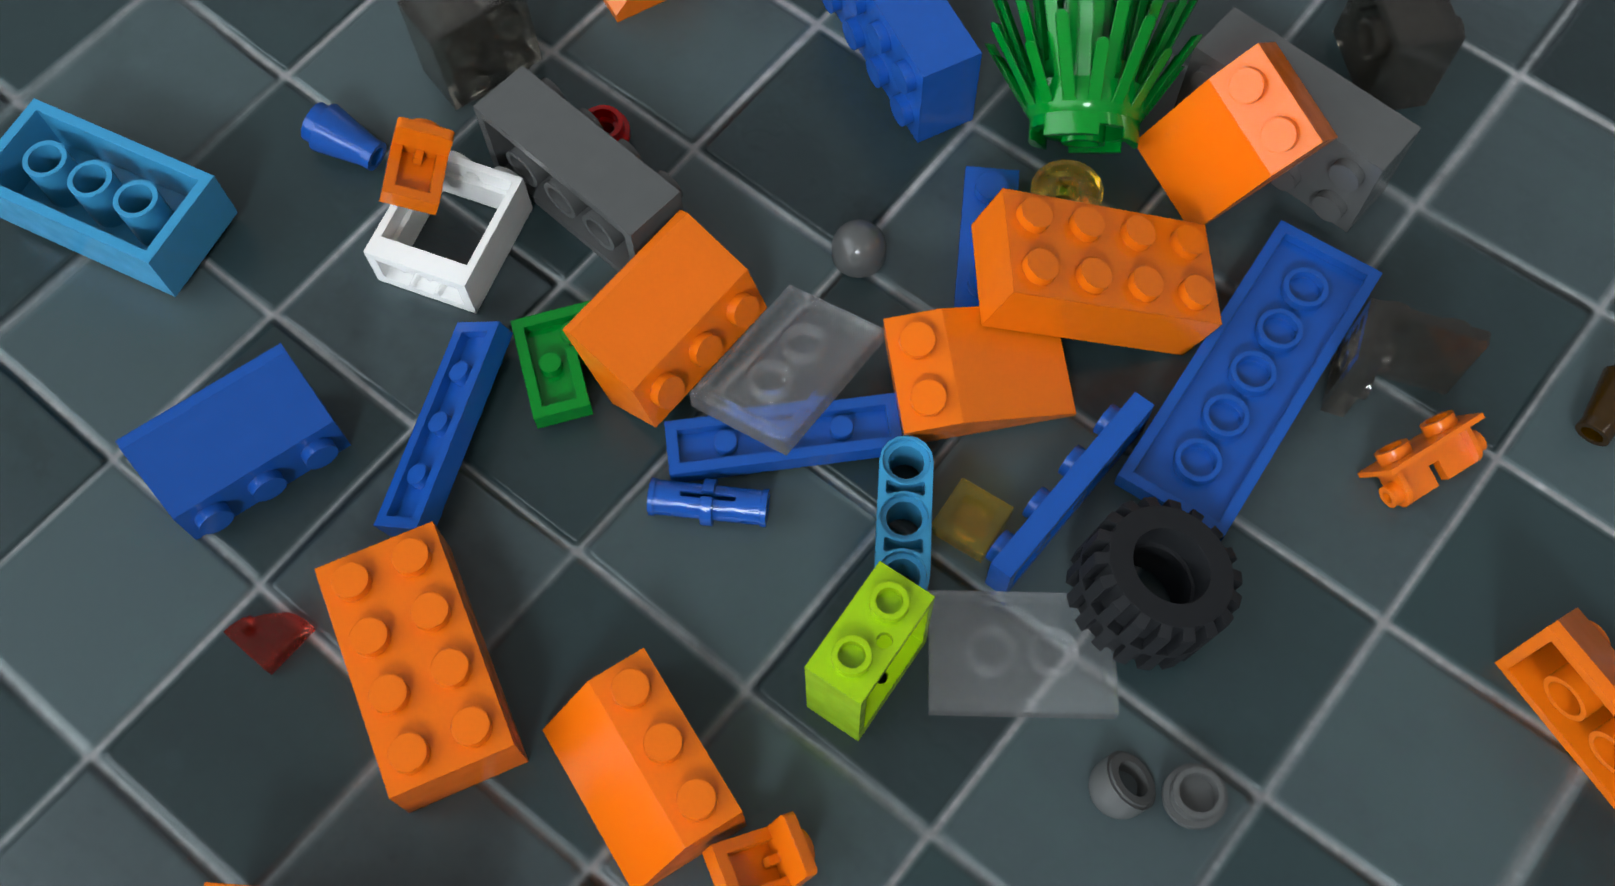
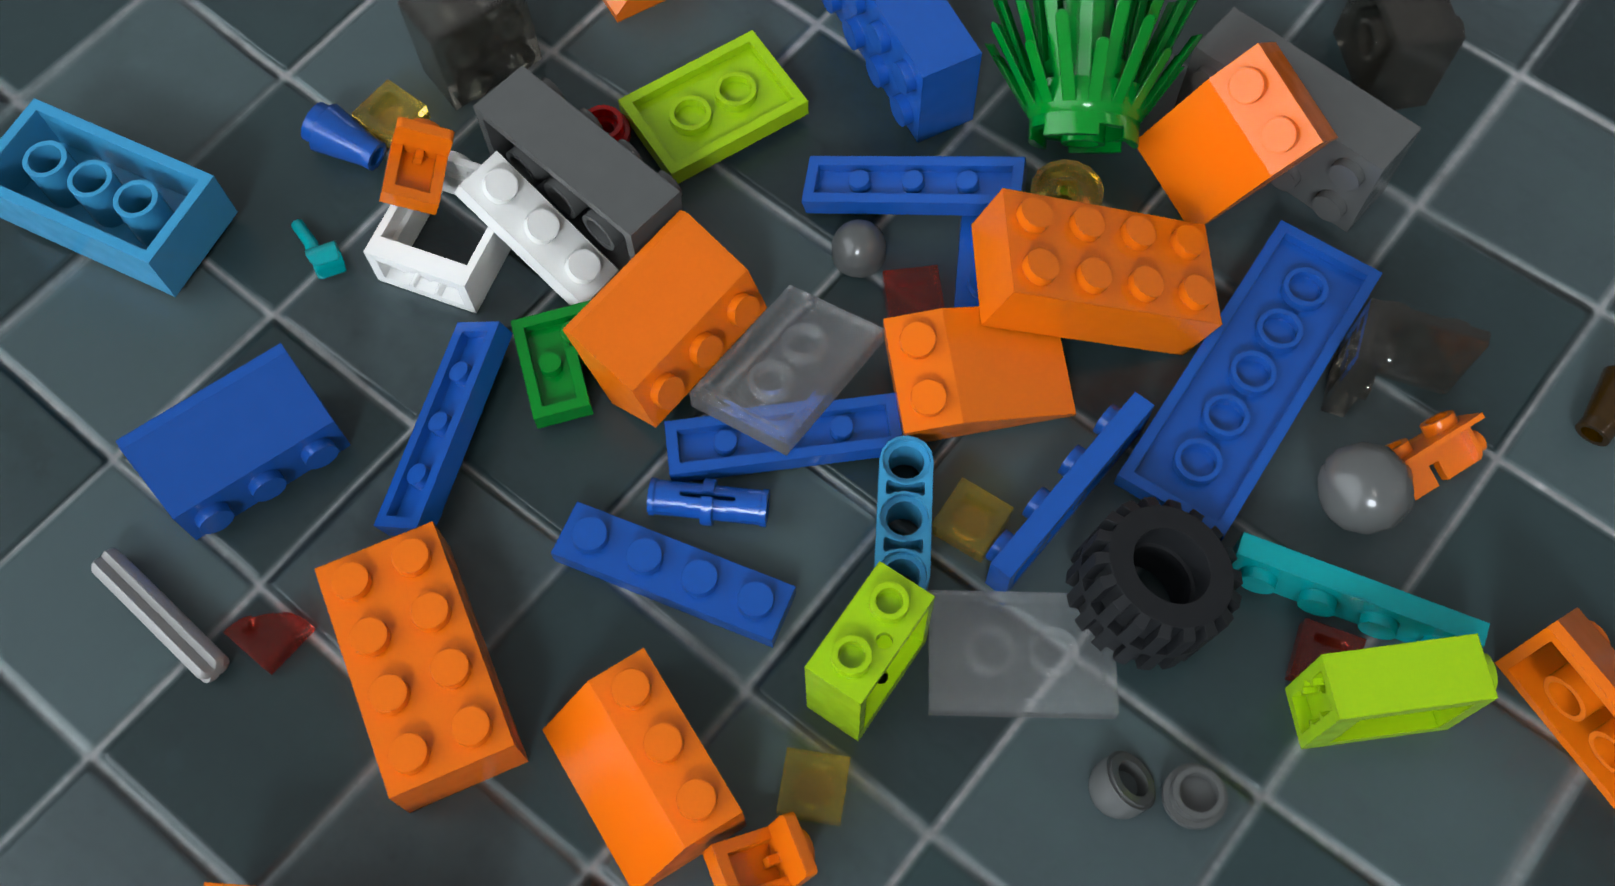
none -> light grey axle [91,548,230,683]
none -> teal hand [291,219,347,279]
none -> clear yellow plate [351,79,431,149]
none -> white plate [454,151,619,305]
none -> blue plate [551,501,796,648]
none -> lime plate [618,30,809,184]
none -> clear yellow plate [776,747,851,826]
none -> blue plate [801,156,1027,216]
none -> clear red tile [882,265,945,318]
none -> teal plate [1232,532,1490,648]
none -> clear red tile [1285,618,1367,681]
none -> lime window [1285,633,1498,749]
none -> dark grey hair [1318,441,1416,535]

